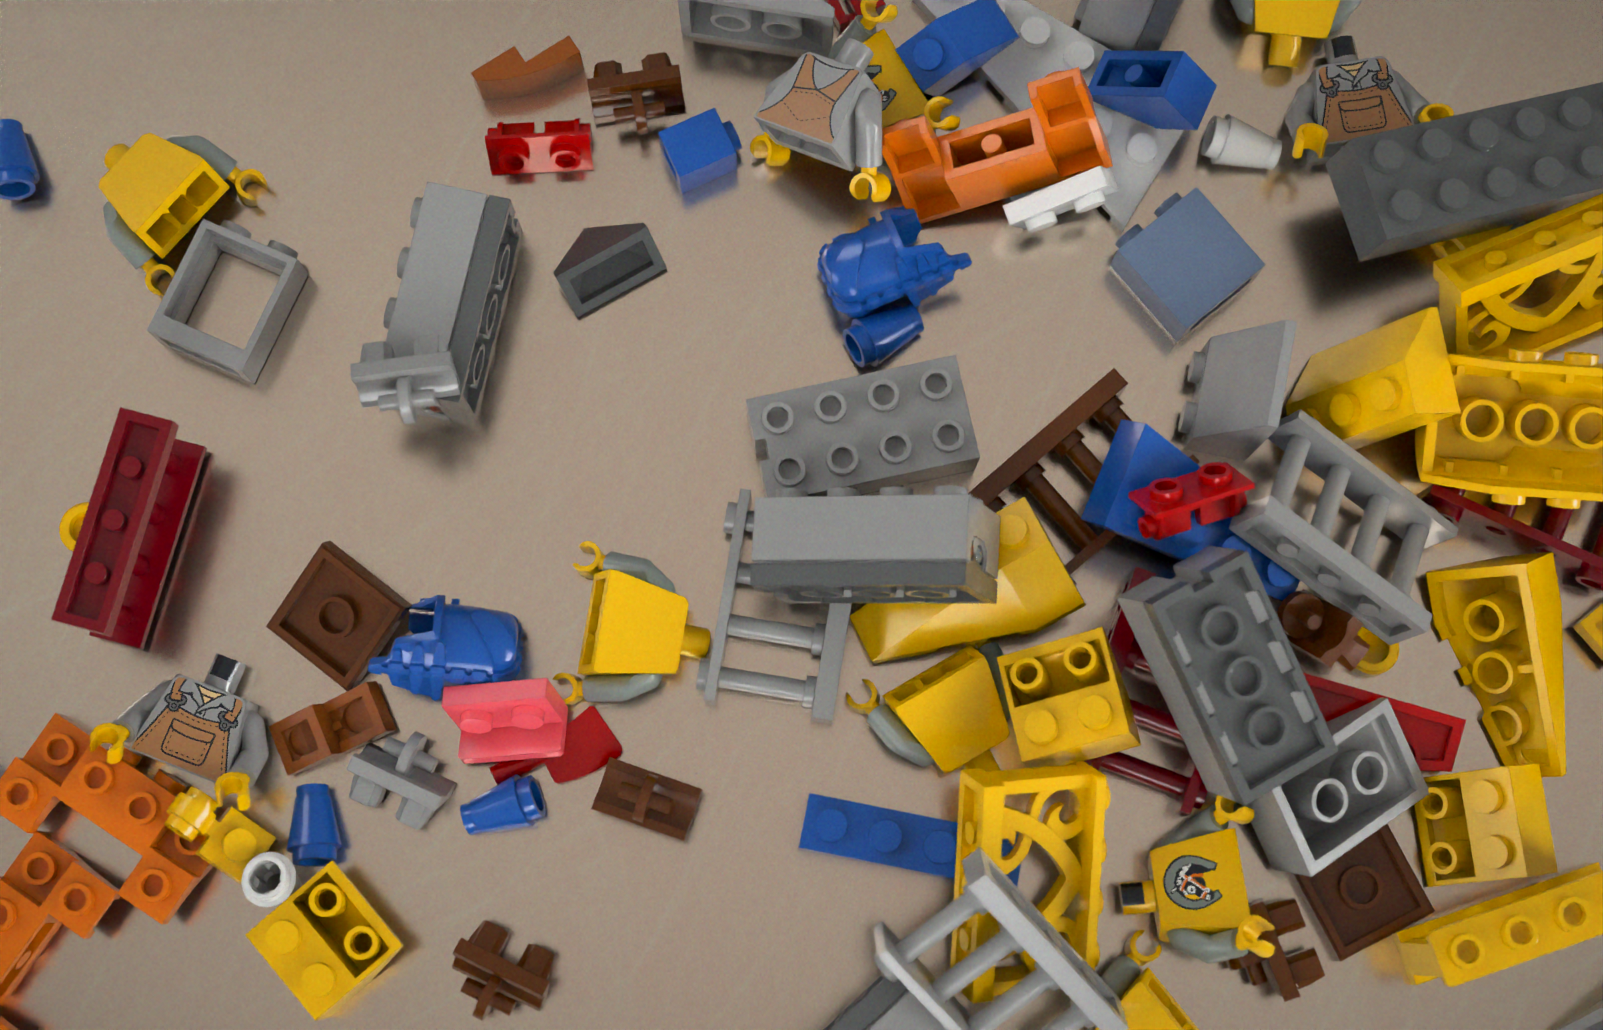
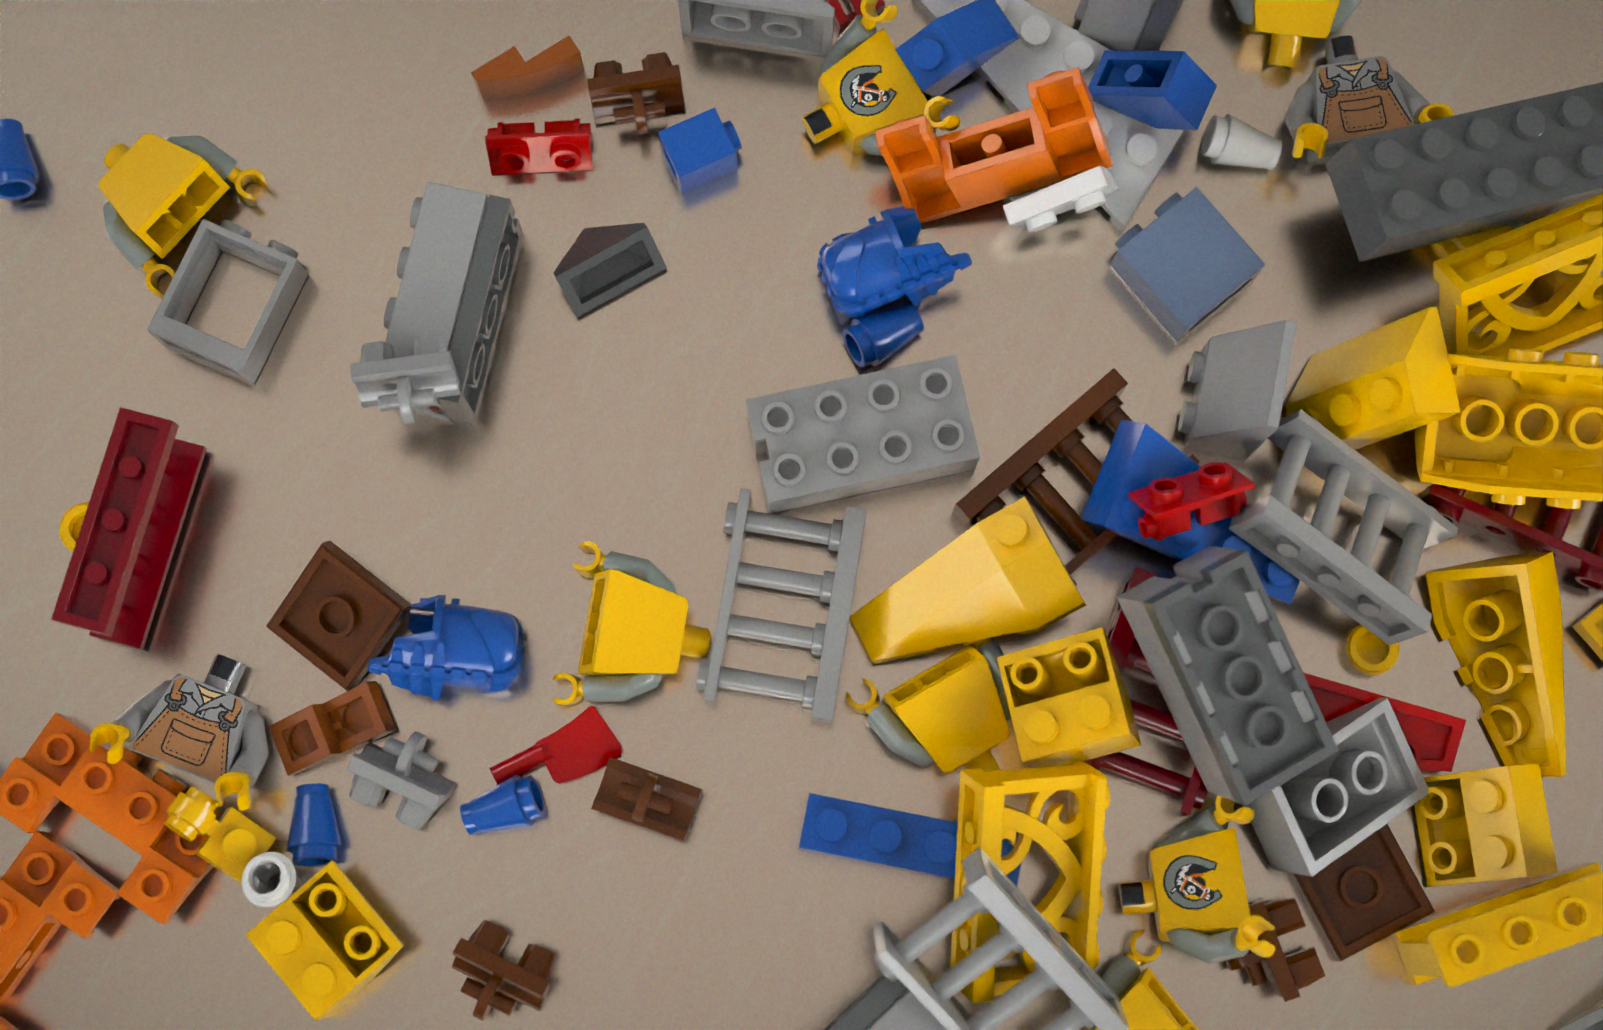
coral bracket [441,678,568,764] -> none
torso [750,38,891,202] -> none
light grey piece [750,486,1000,604] -> none
reddish brown hips [1277,589,1370,671] -> none

